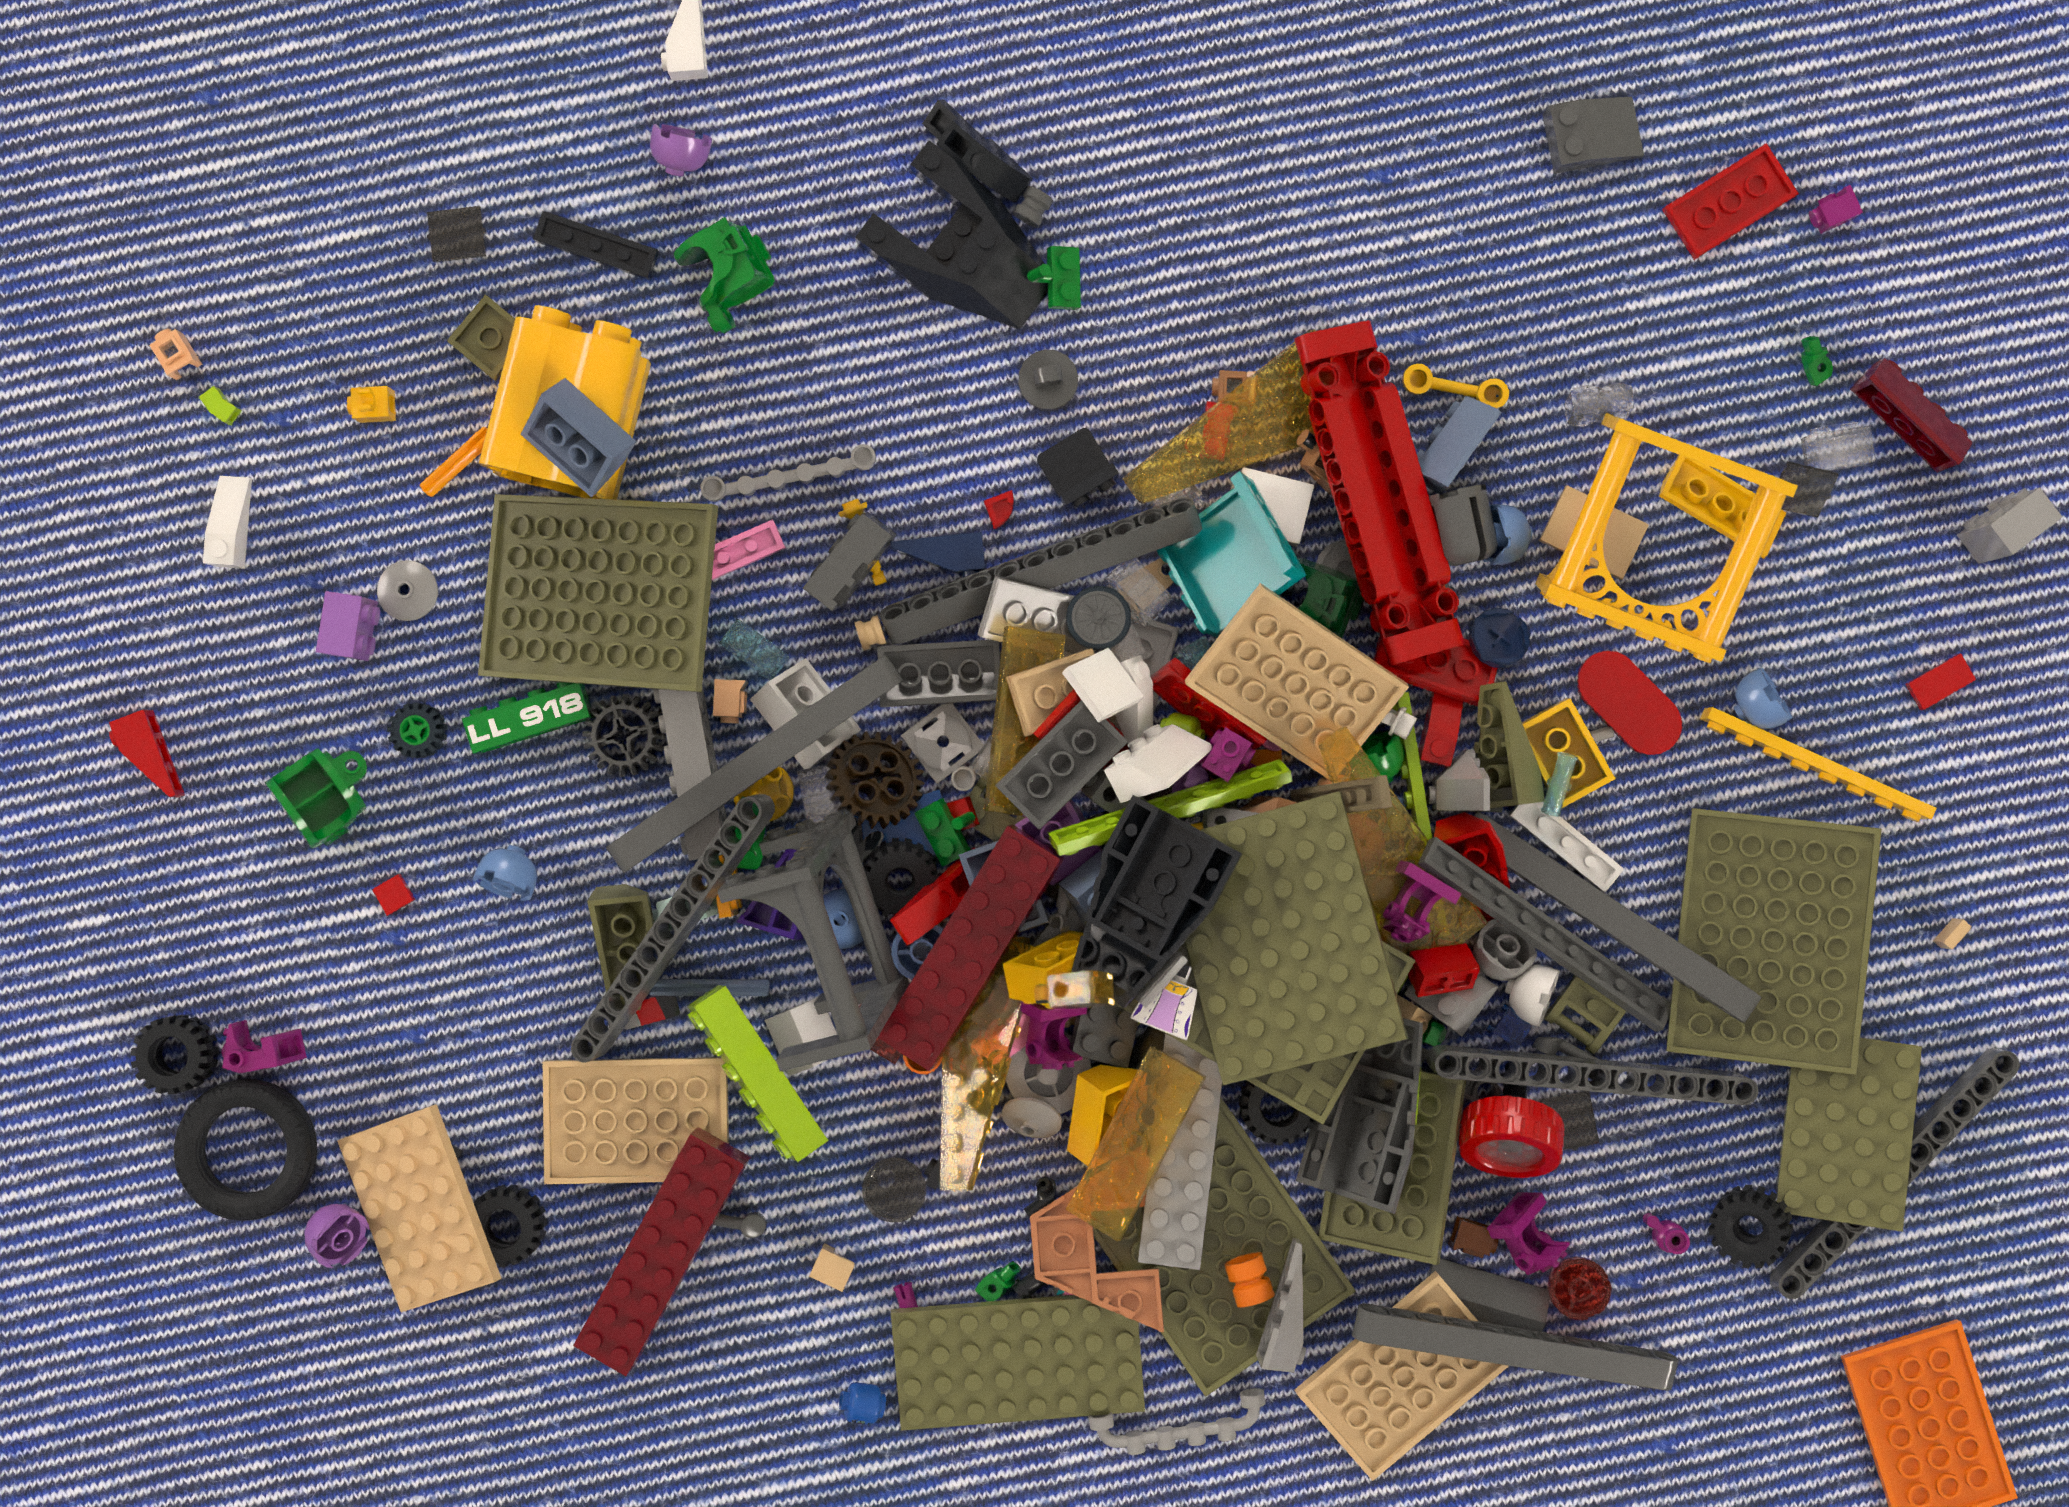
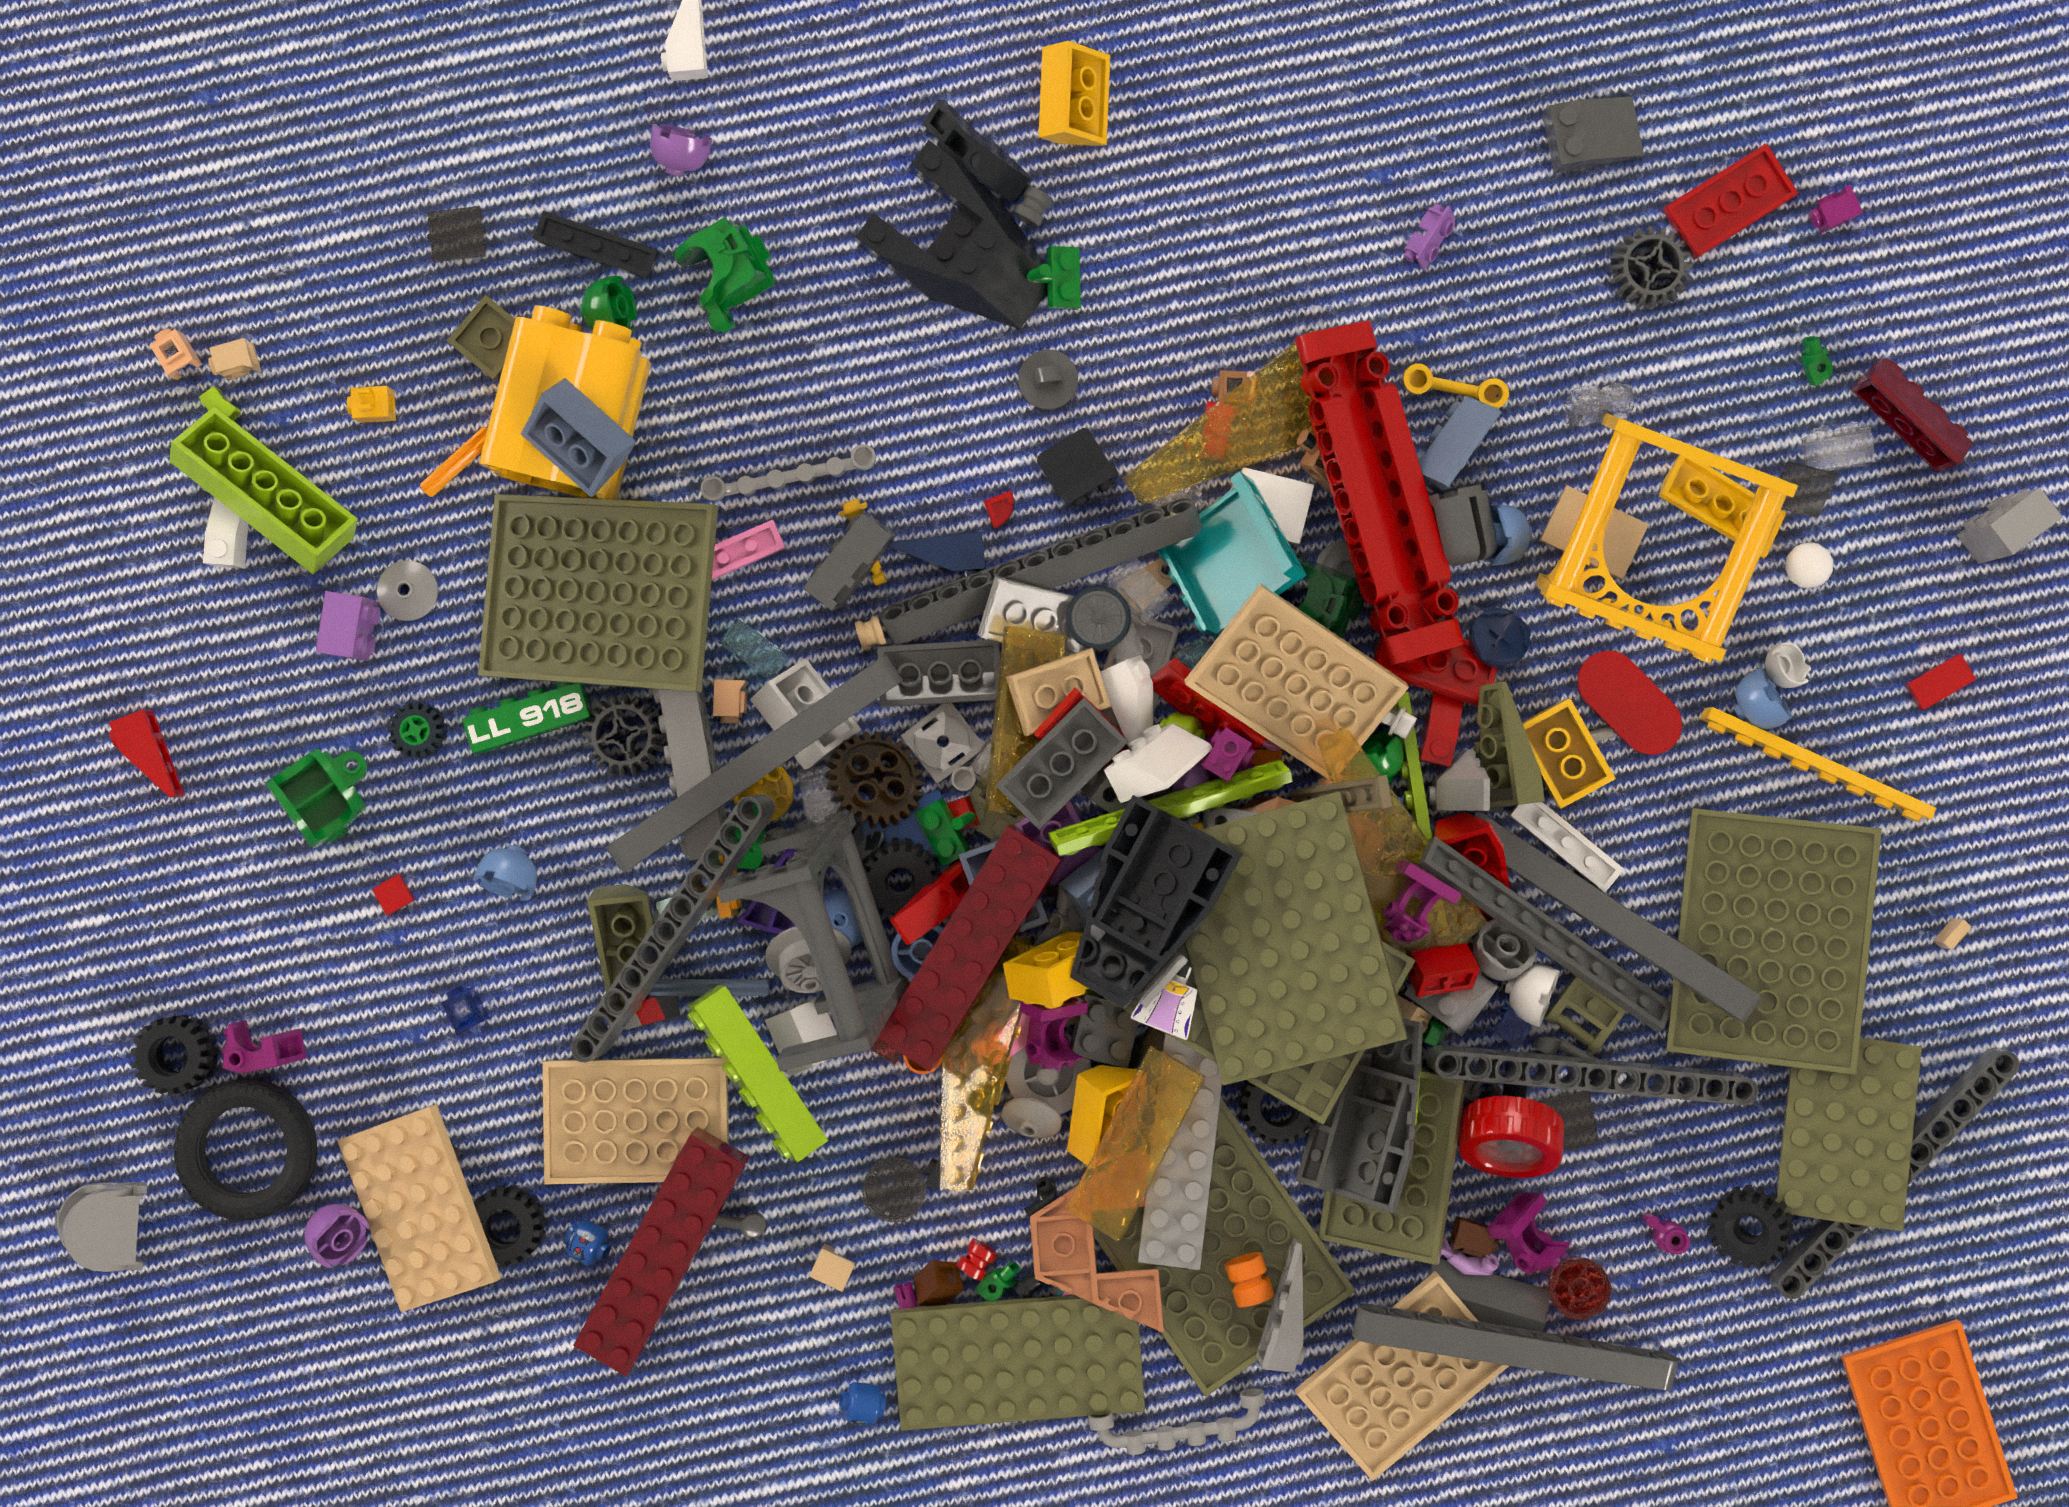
clear yellow torso [1034,970,1115,1009] -> none
white tile [1062,648,1145,723] -> none
clear light blue pin [1541,752,1578,817] -> none
none -> light grey animal [55,1182,147,1272]
none -> lime brick [170,406,358,575]
none -> tan window [208,338,262,380]
none -> clear blue window [441,985,491,1035]
none -> blue head [563,1220,611,1266]
none -> green cylinder [580,276,637,333]
none -> light grey wheel [765,926,851,993]
none -> reddish brown panel [913,1260,963,1306]
none -> red wheel [956,1238,998,1281]
none -> yellow slope [1038,41,1110,146]
none -> medium lavender hinge [1403,204,1456,271]
none -> lavender arm [1441,1237,1499,1276]
none -> dark grey gear [1608,226,1693,309]
none -> white hair [1765,642,1811,688]
none -> white hair [1785,542,1833,588]

